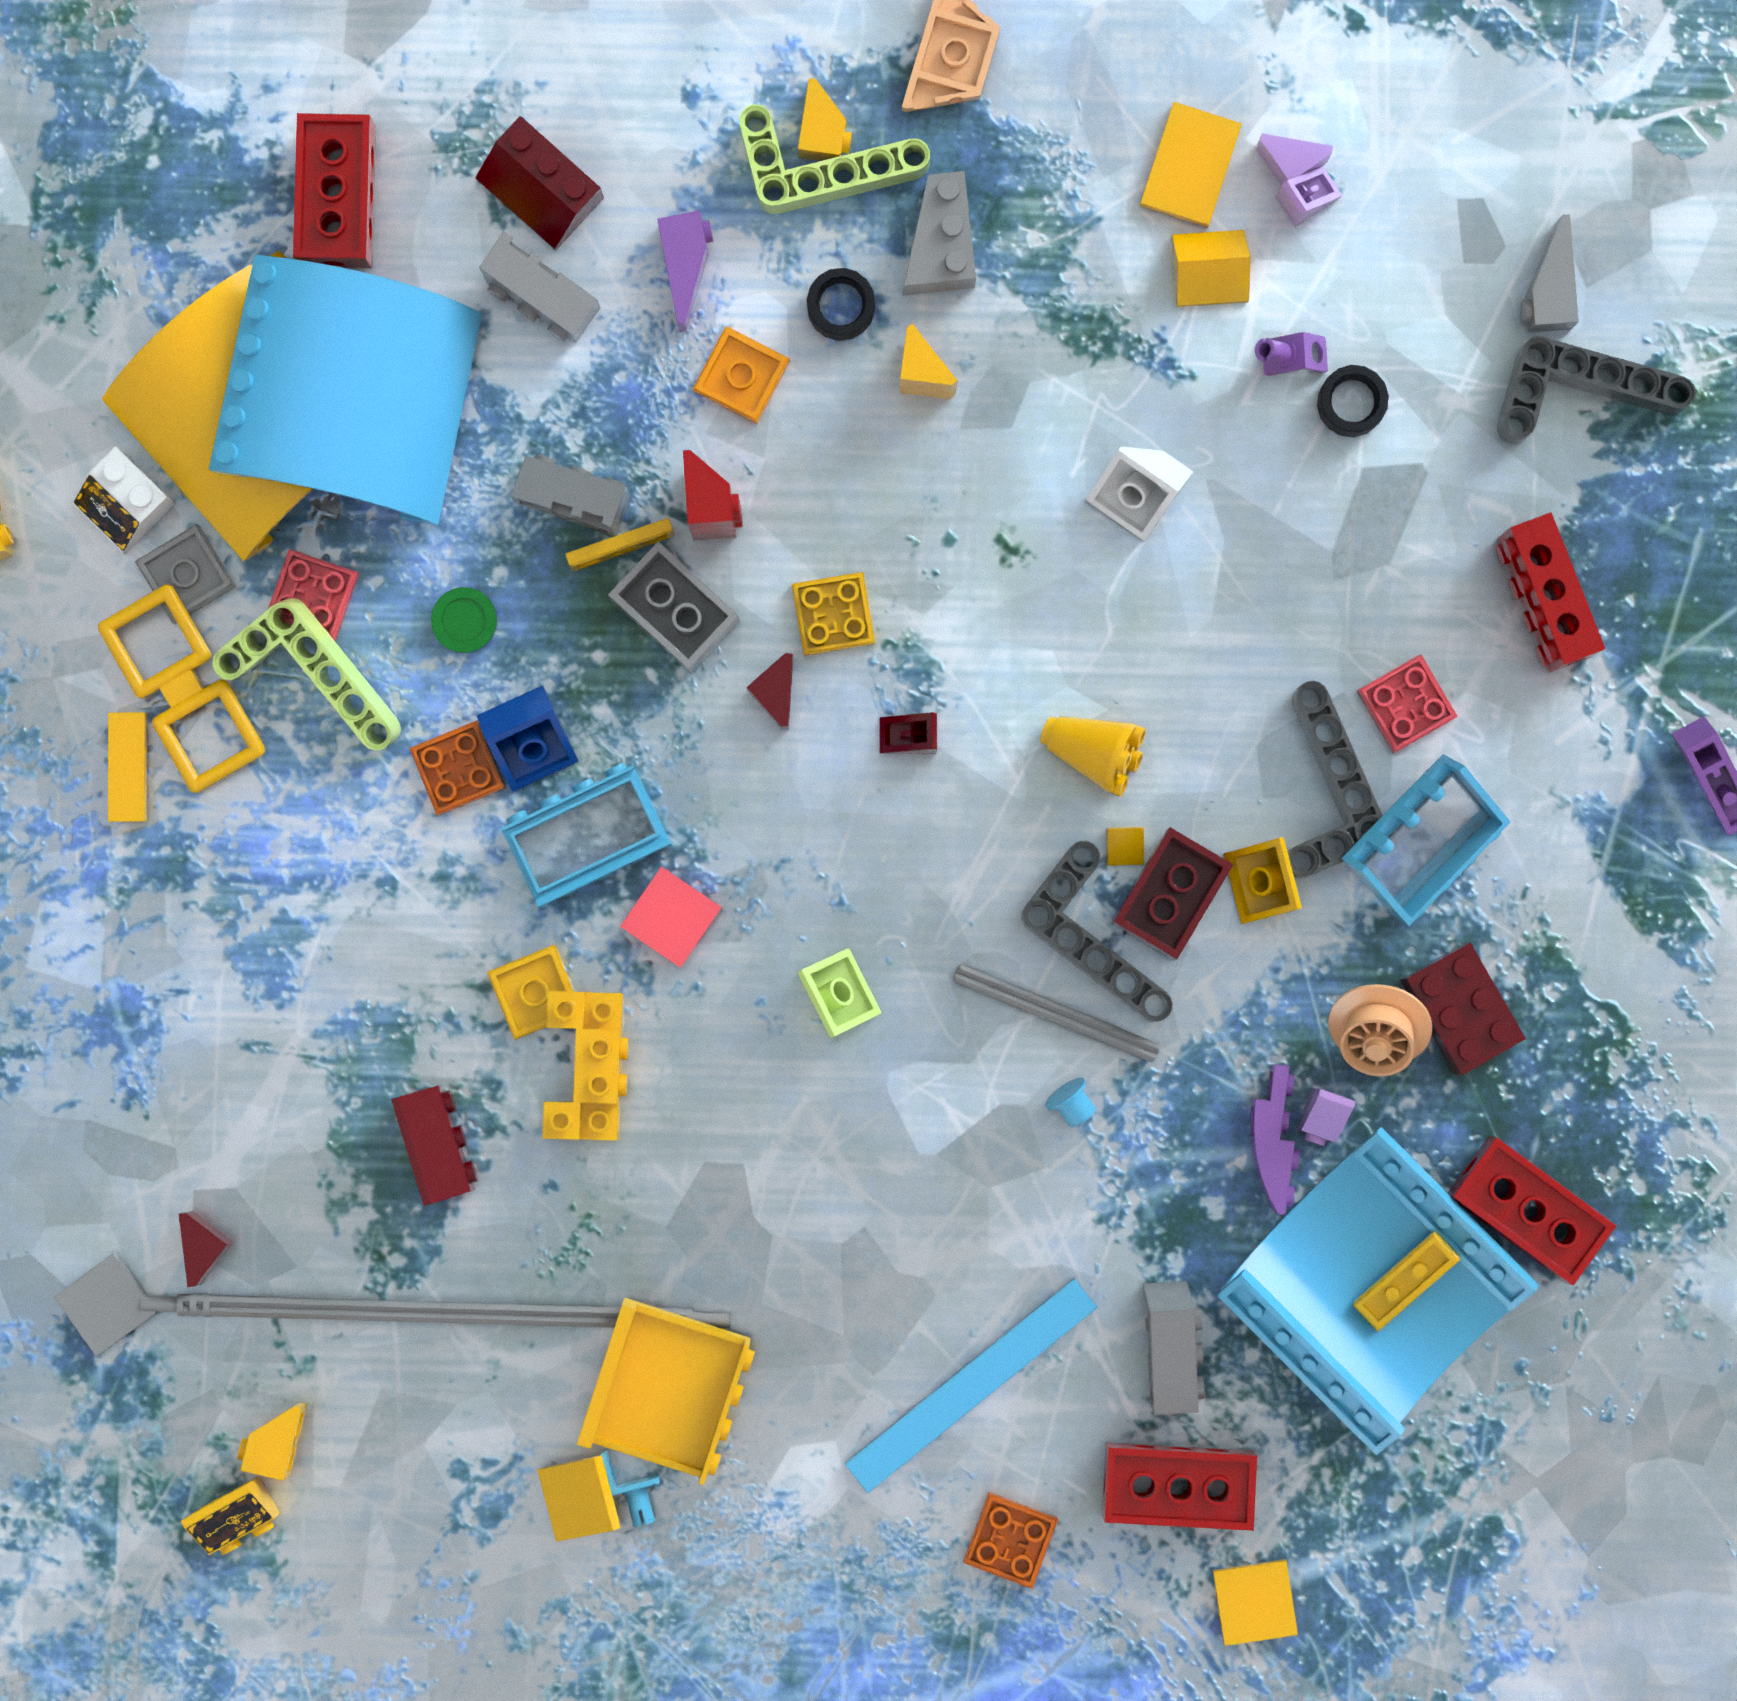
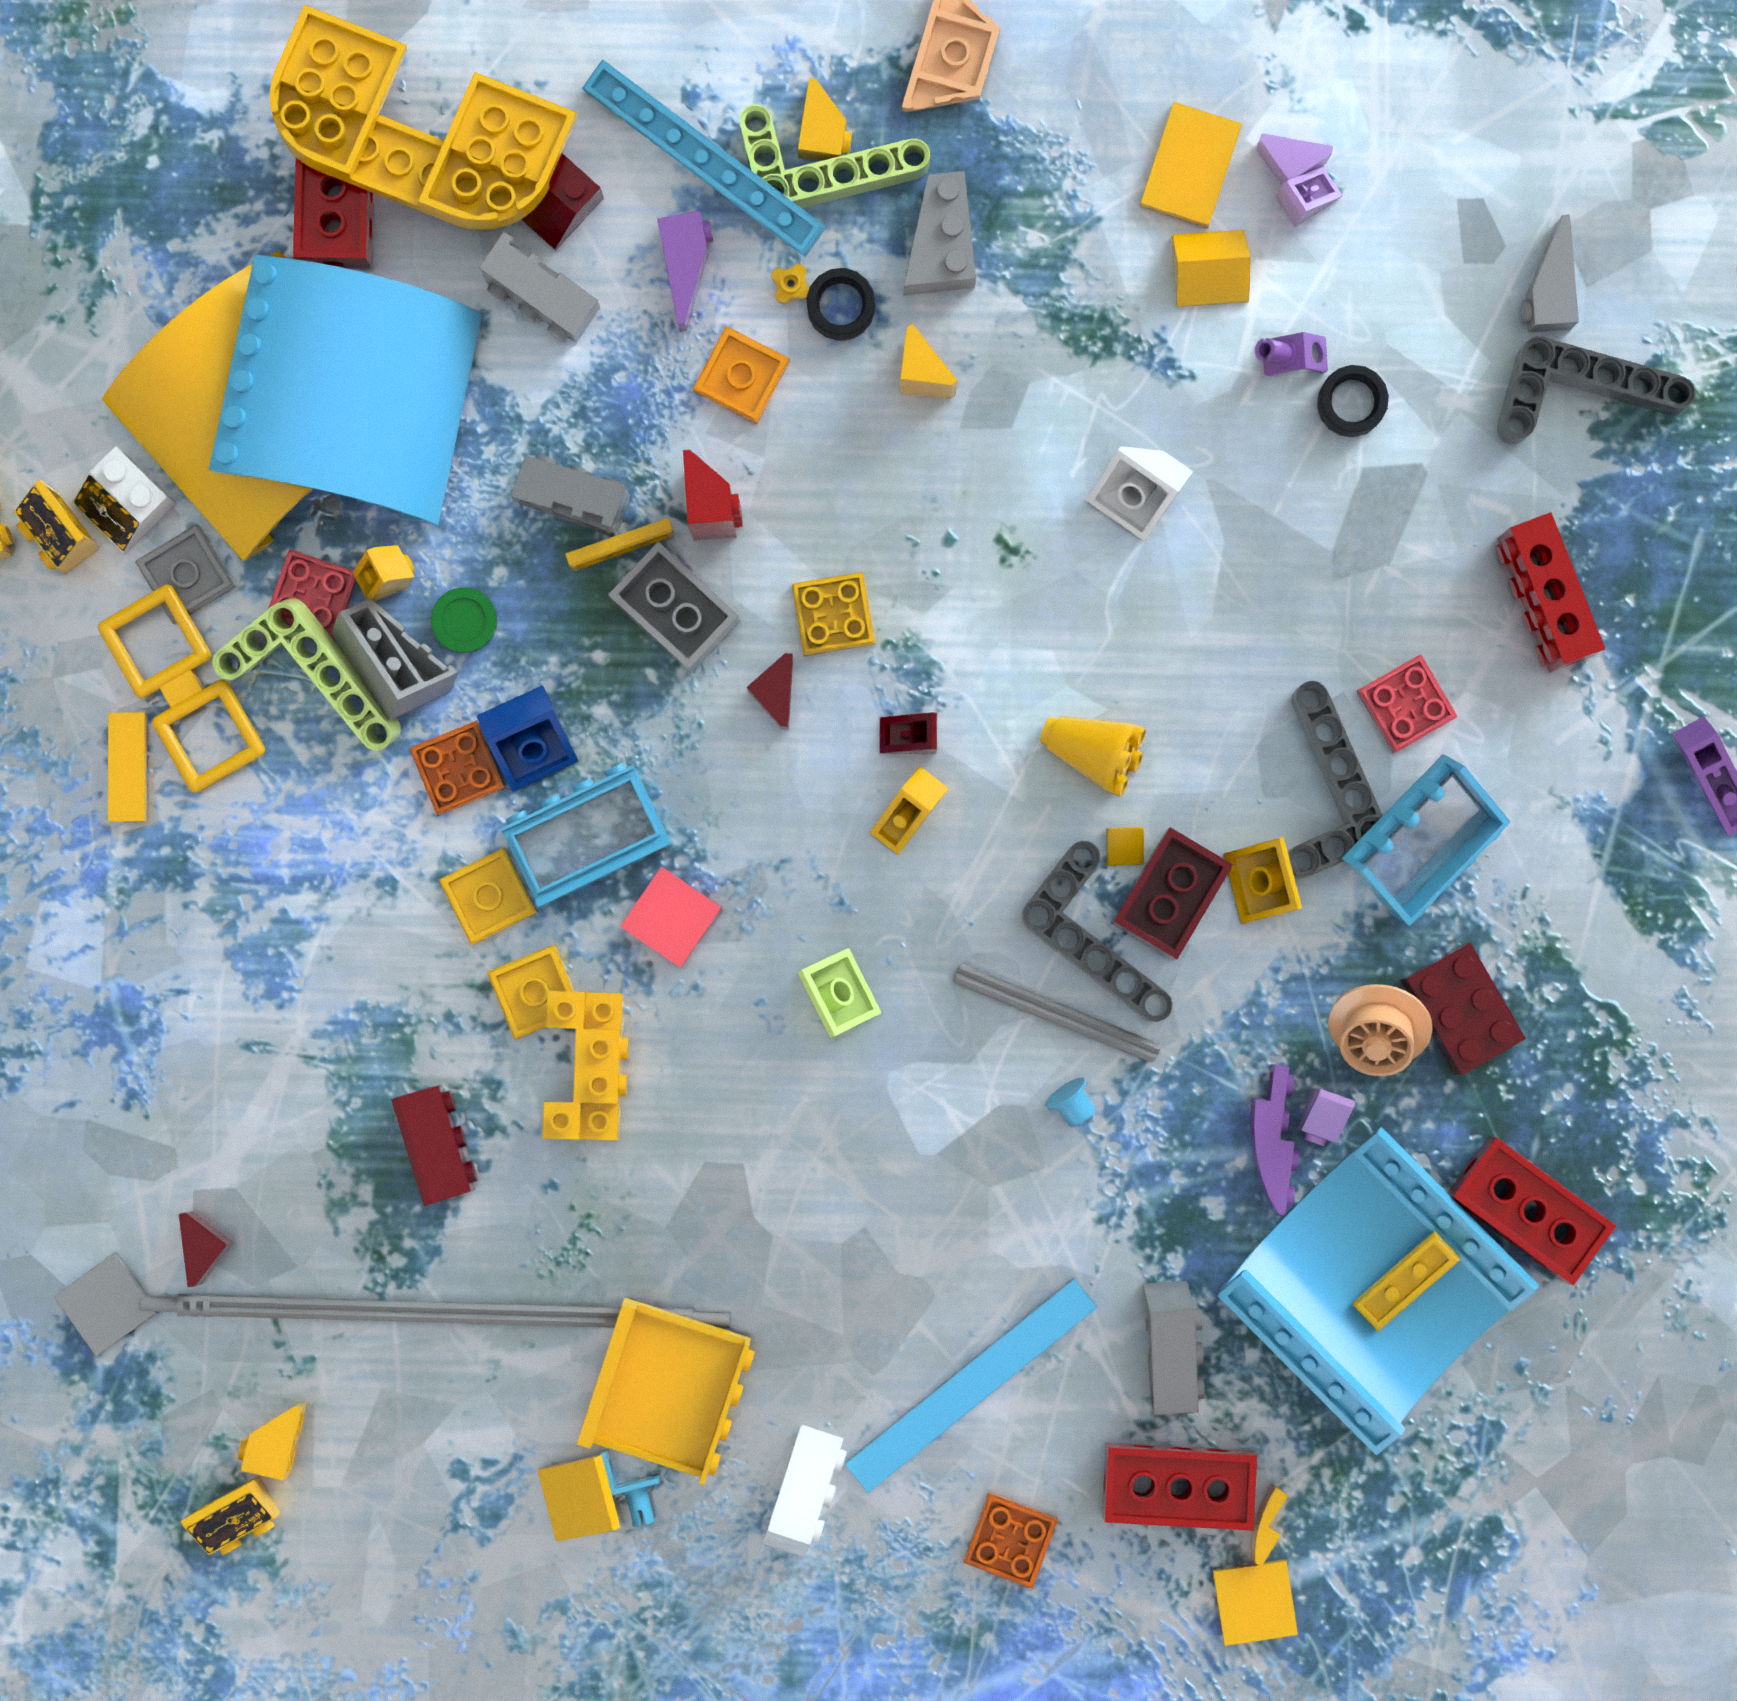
none -> slope [14,480,100,575]
none -> yellow plate [270,4,577,230]
none -> light grey wedge [331,599,459,720]
none -> yellow slope [352,545,414,602]
none -> yellow tile [439,847,537,945]
none -> medium azure tile [582,59,827,257]
none -> white wedge [762,1425,847,1557]
none -> yellow plate [771,264,810,303]
none -> yellow slope [870,766,949,855]
none -> yellow slope [1251,1483,1288,1567]

